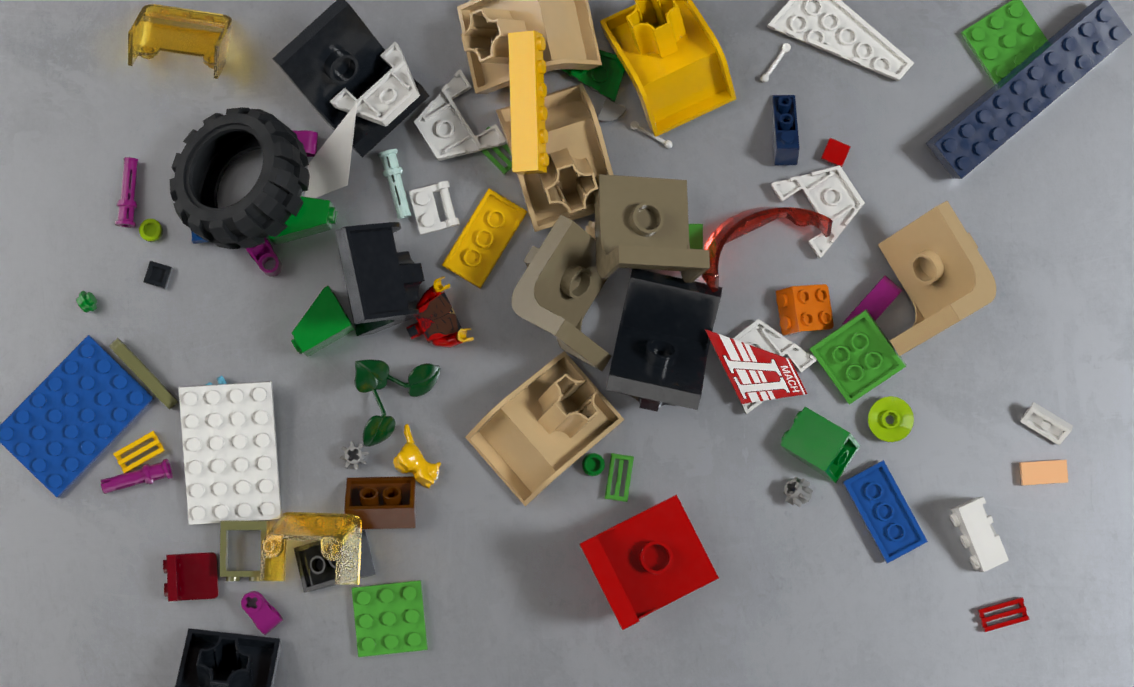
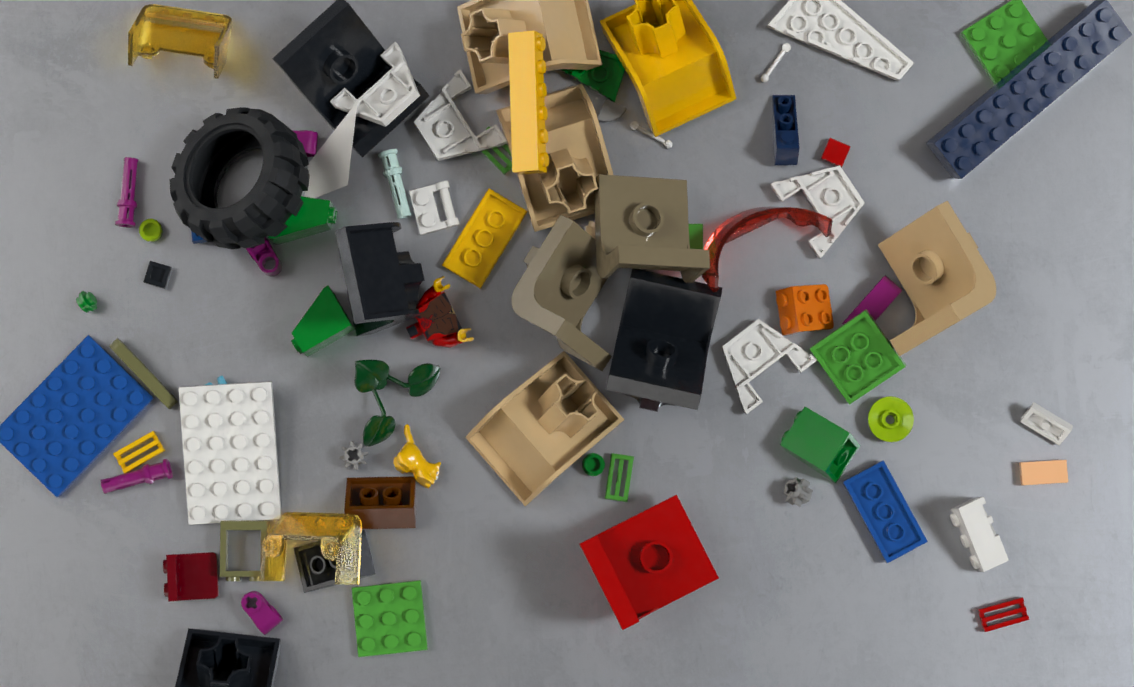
sticker [705,329,807,404] -> none

